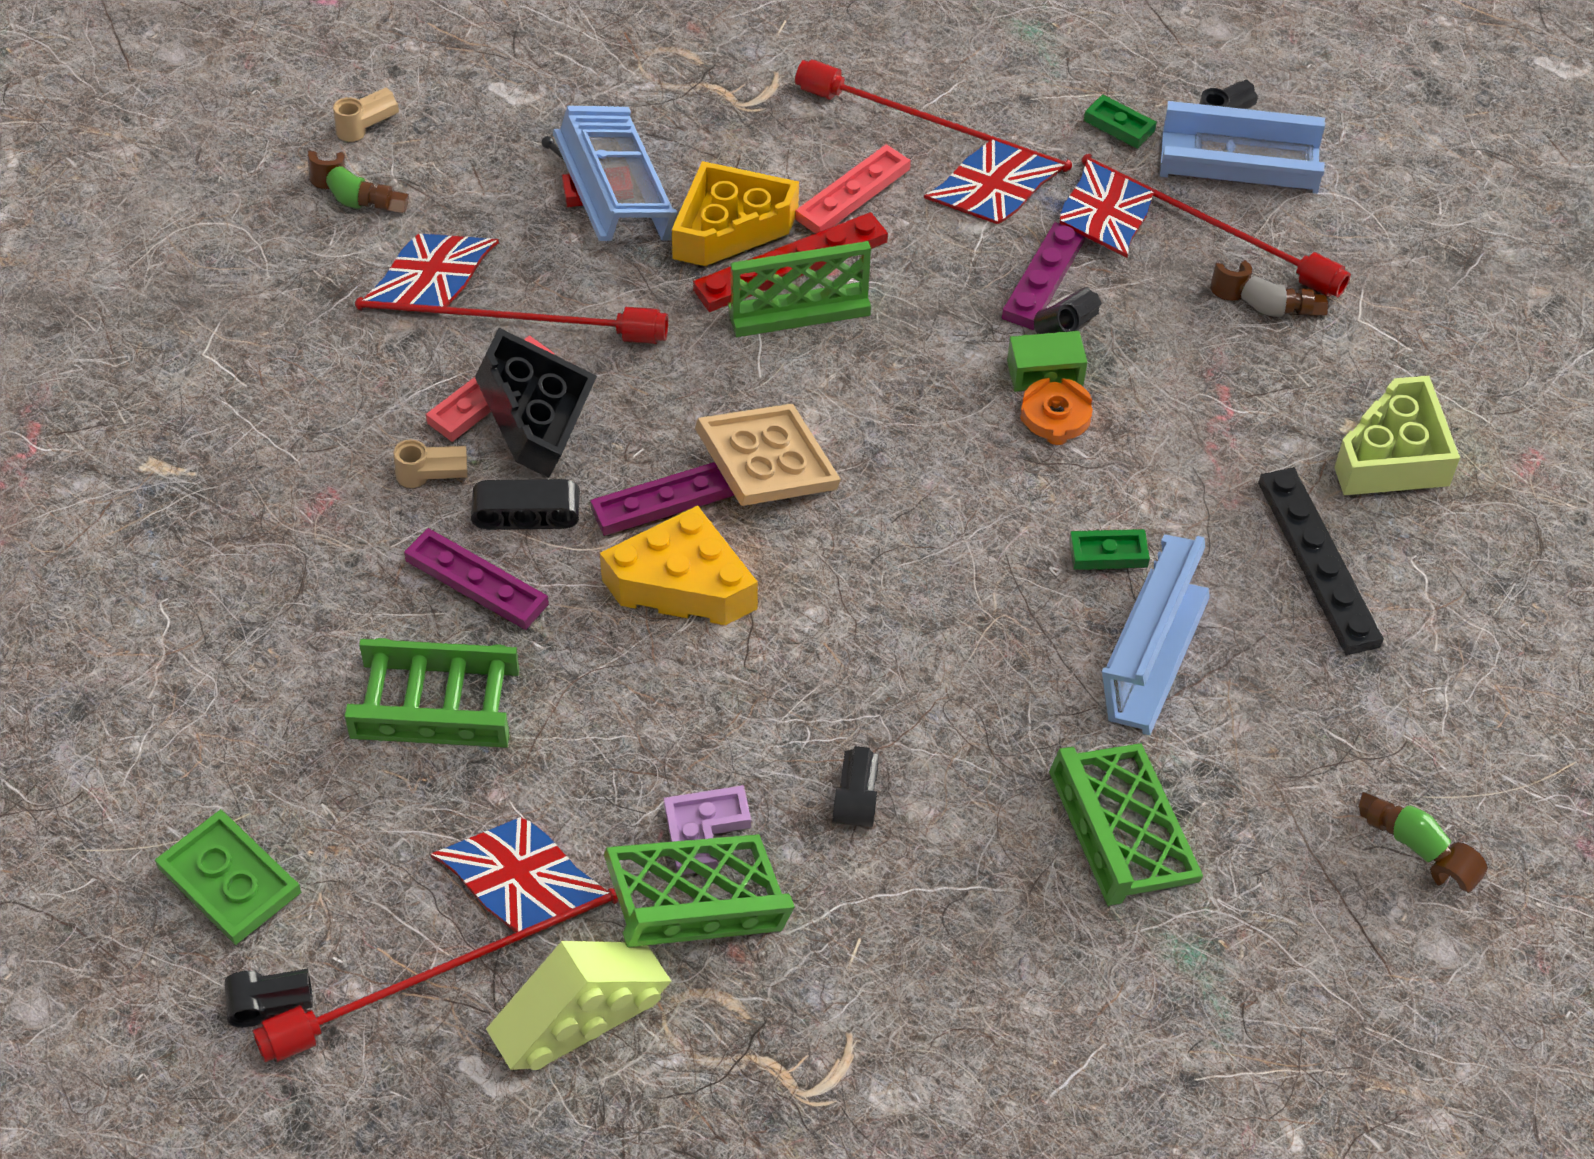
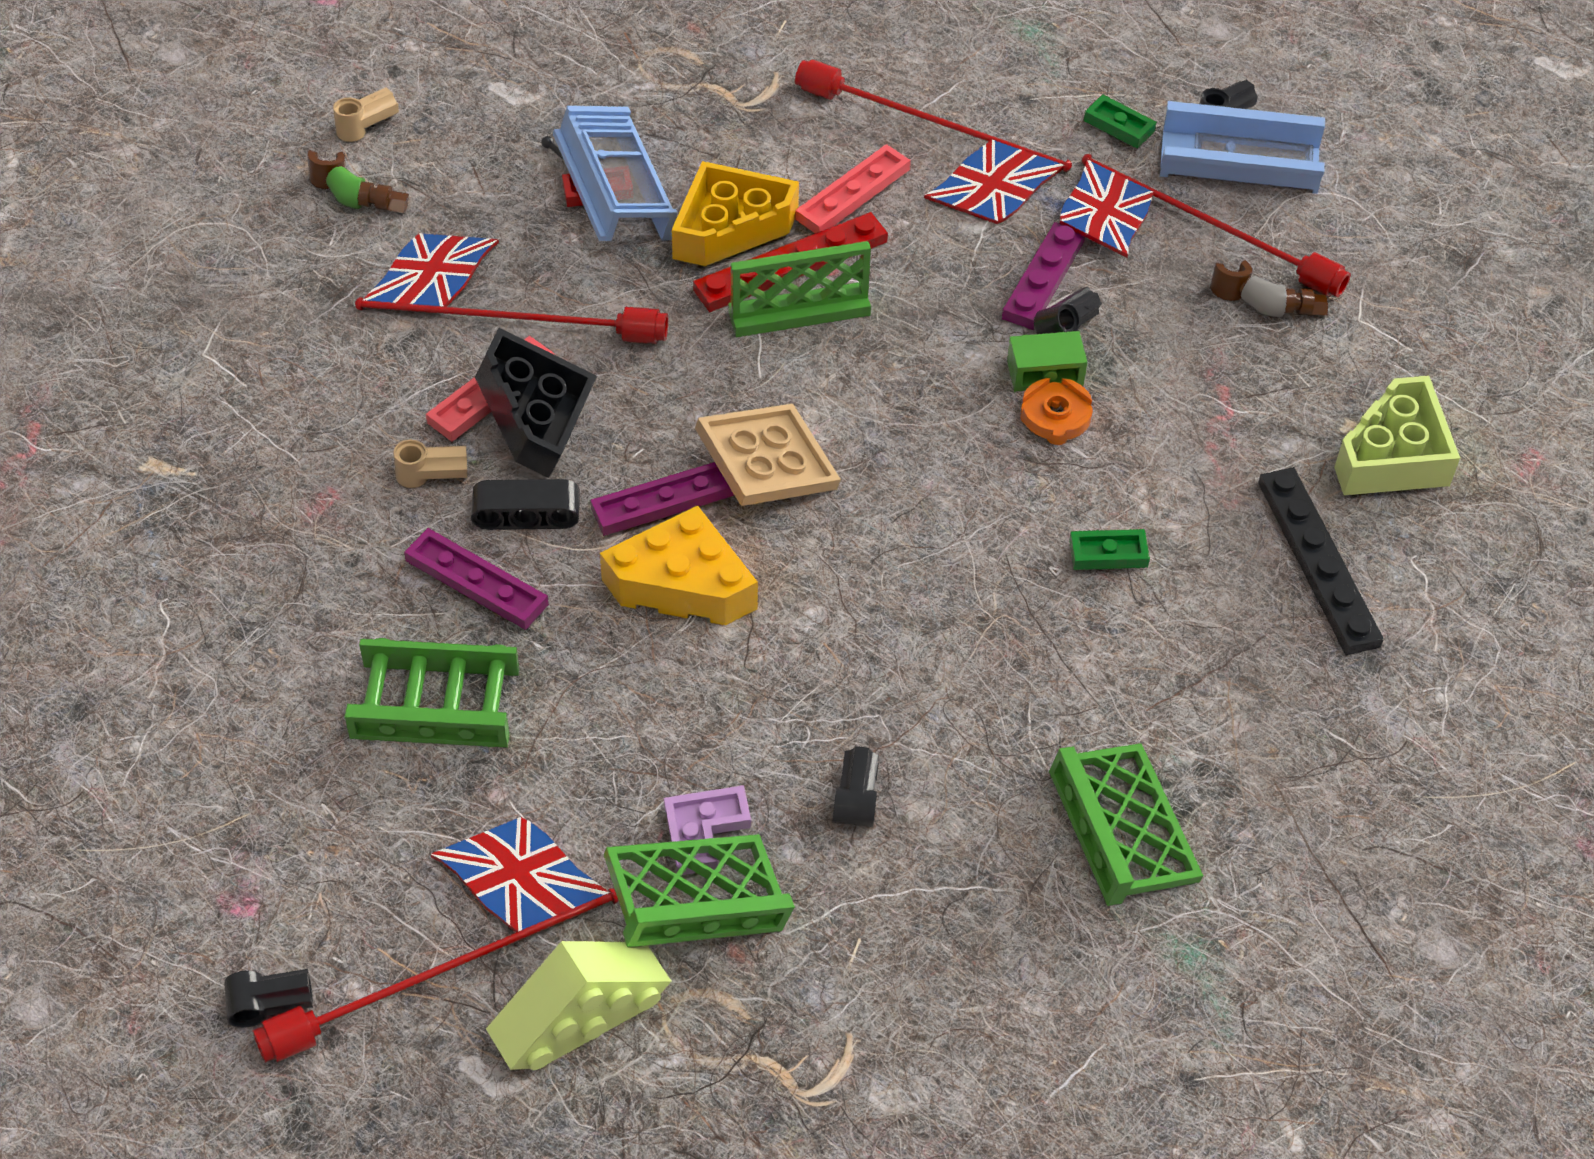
bright green plate [155,809,302,945] -> none
light blue piece [1102,534,1210,735] -> none
reddish brown piece [1358,792,1488,893] -> none

